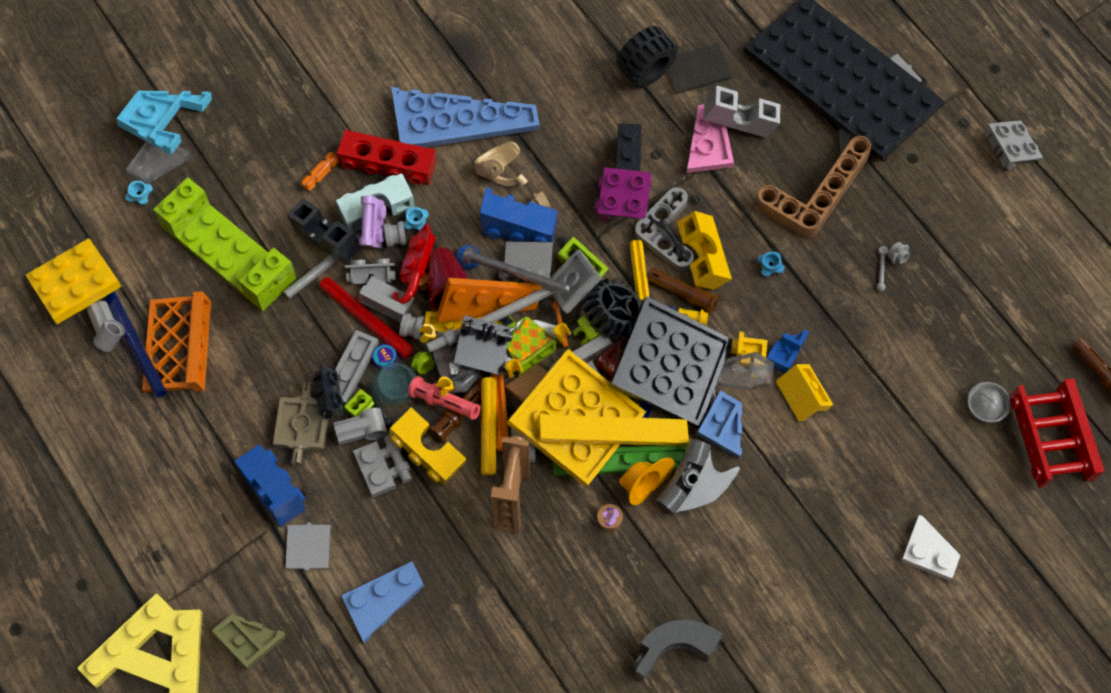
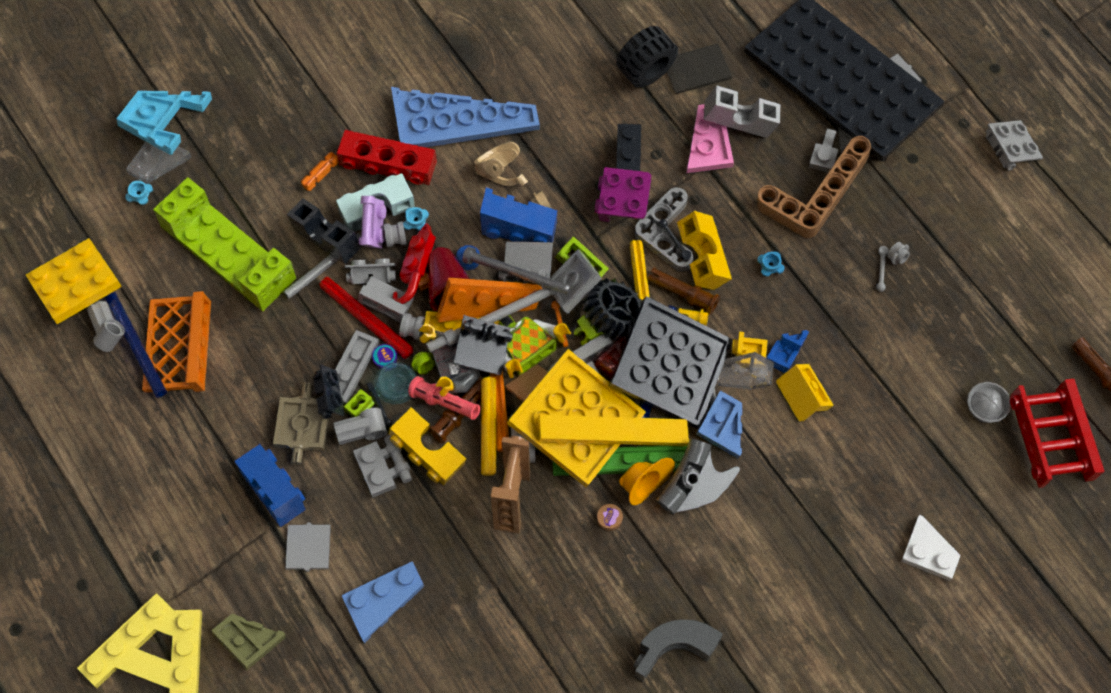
none -> light grey plate [809,129,838,173]

